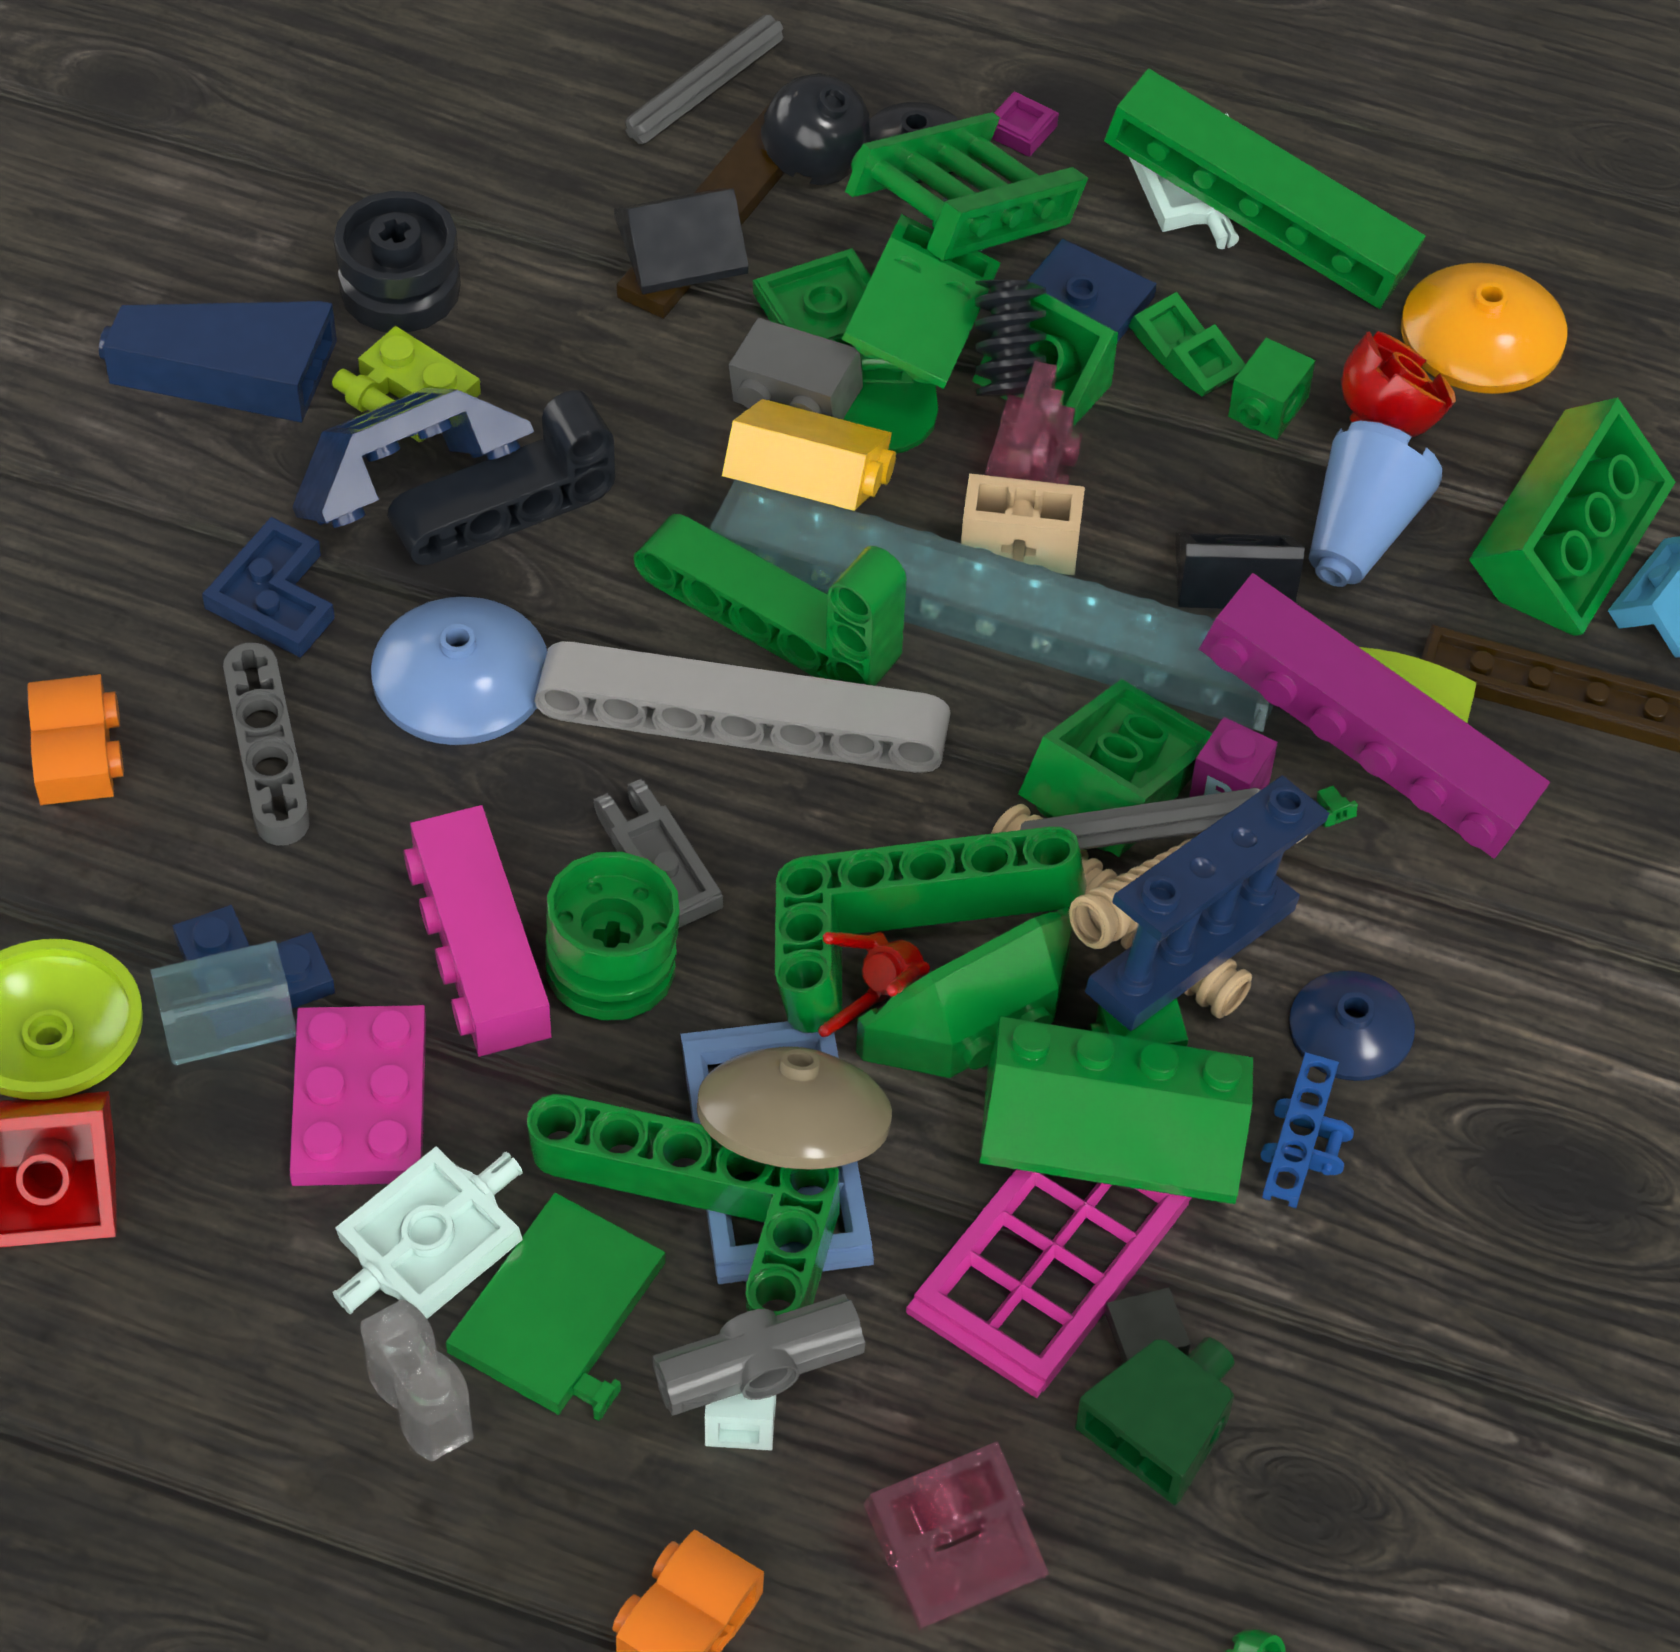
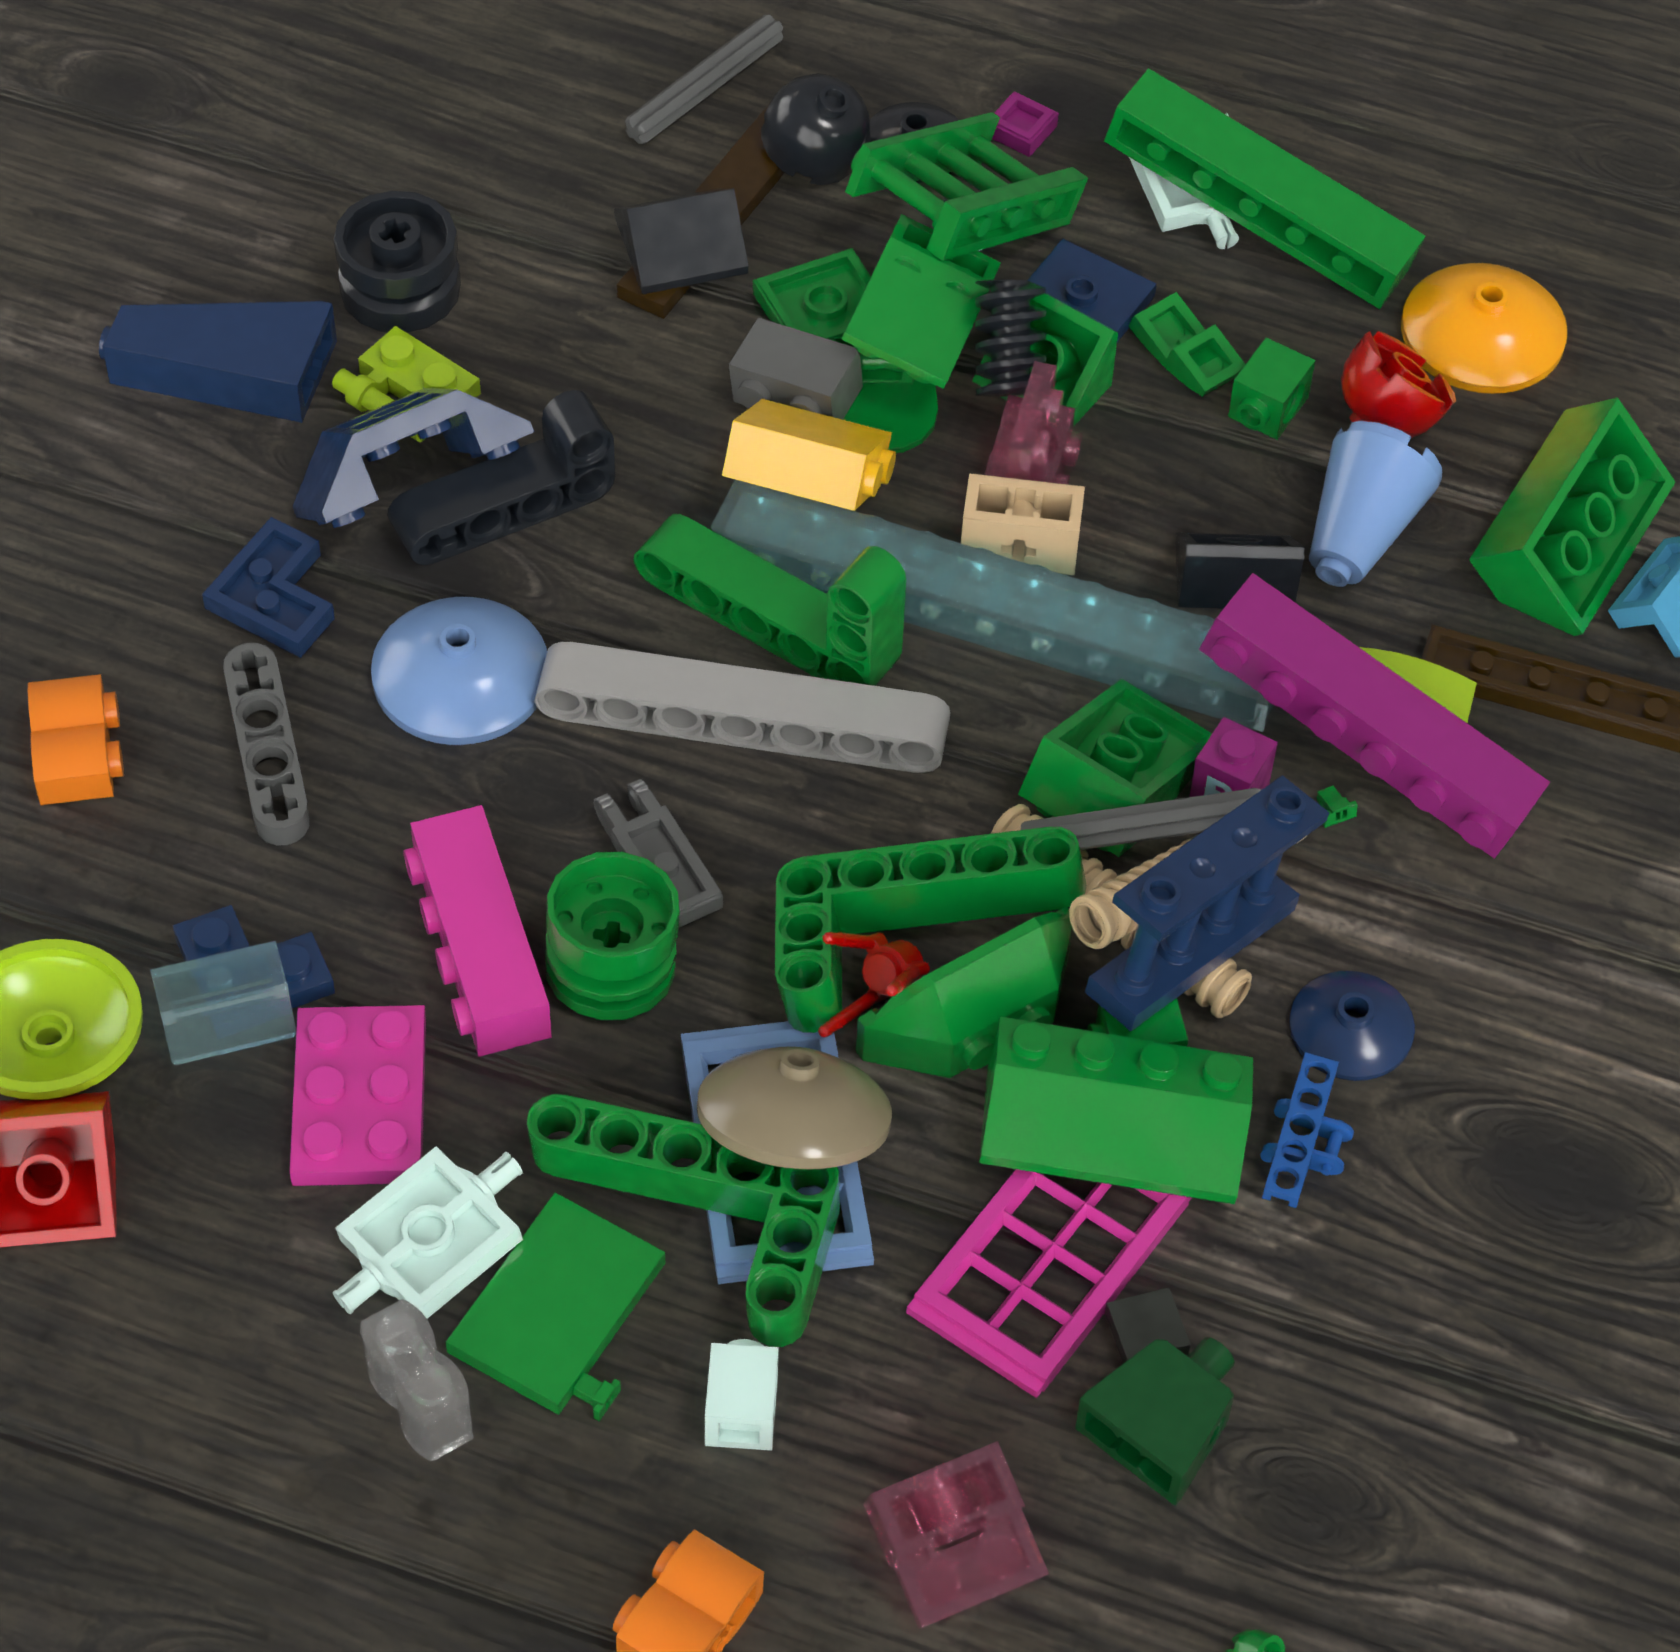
dark grey piece [653,1294,865,1416] -> none

